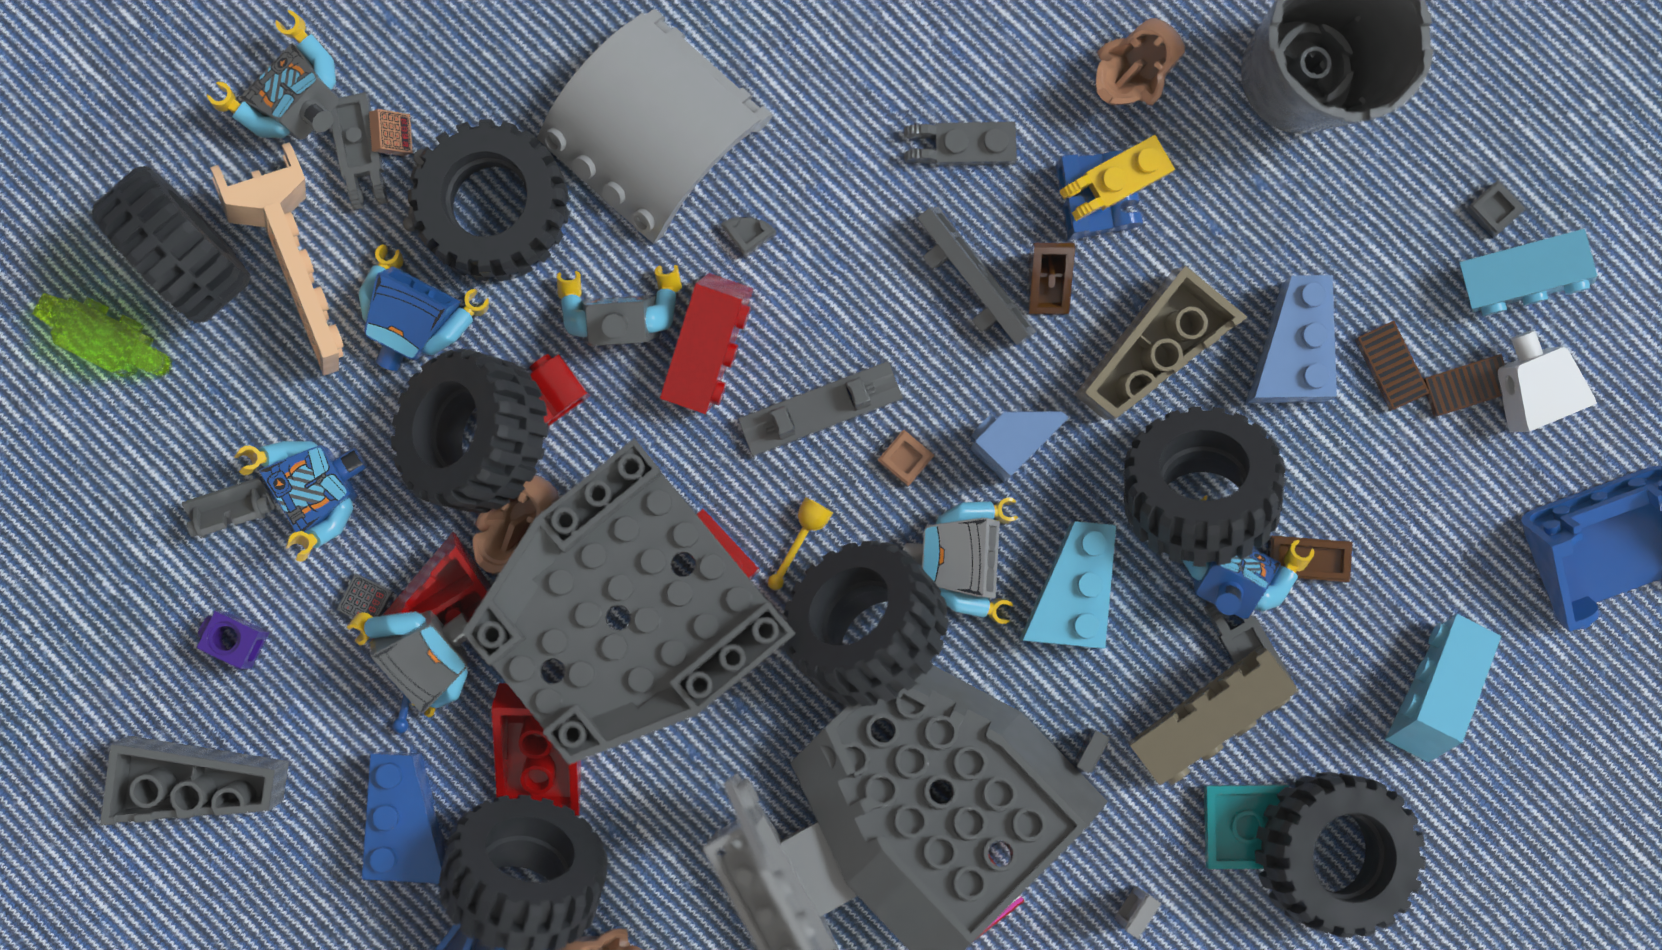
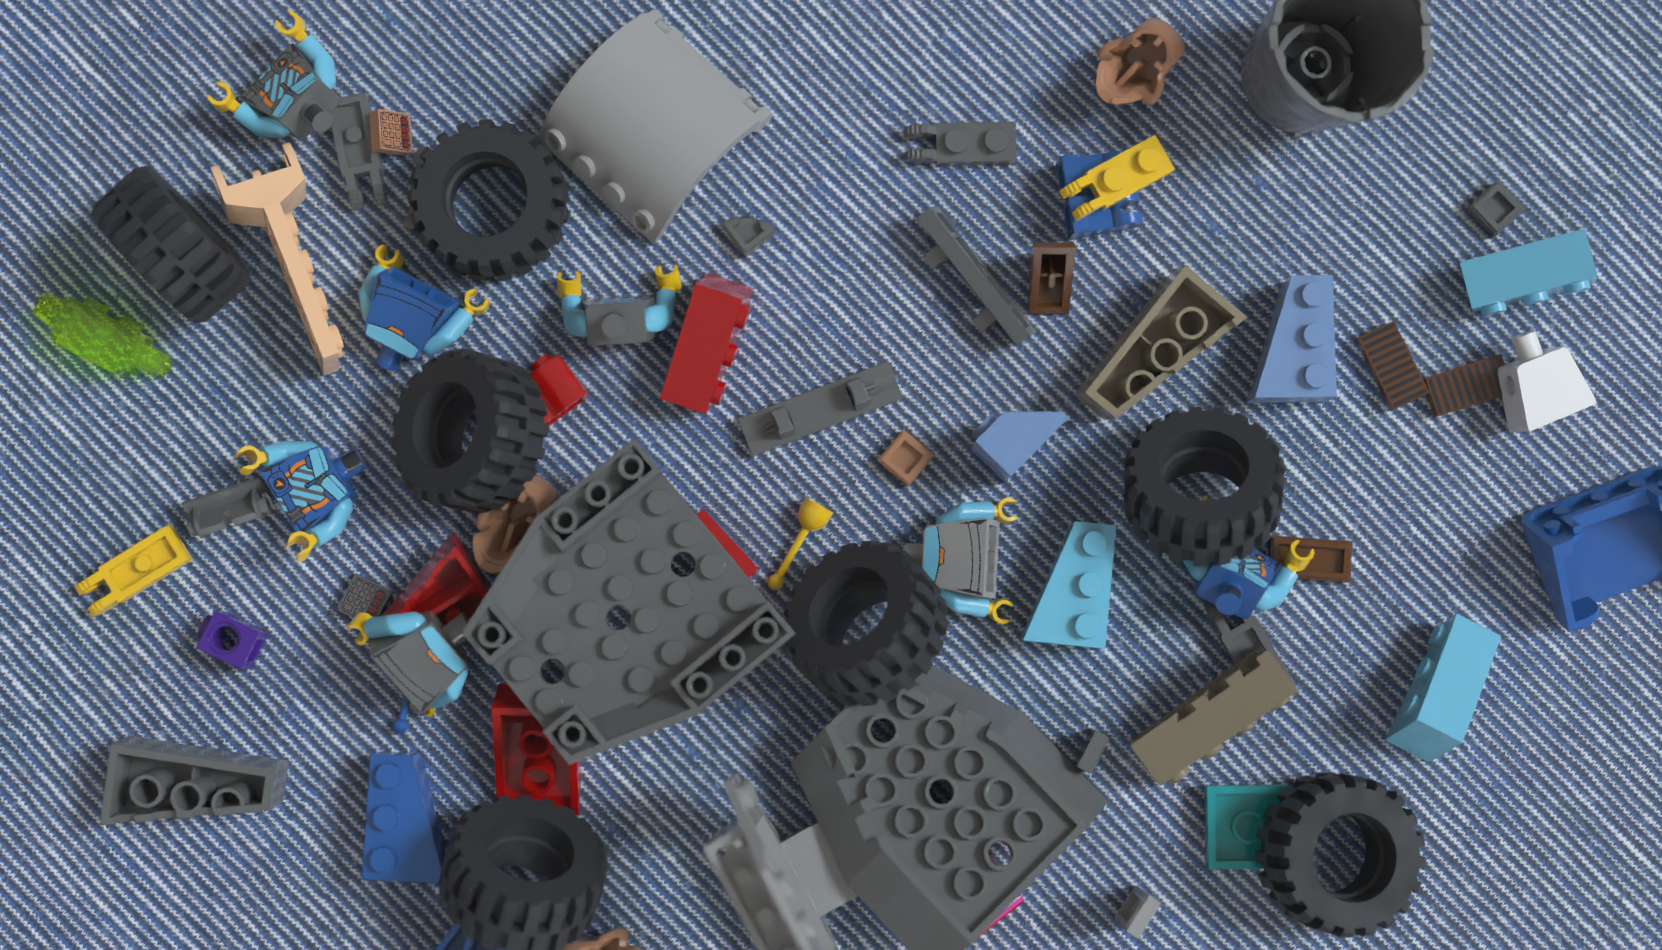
none -> yellow hinge [75,525,193,617]

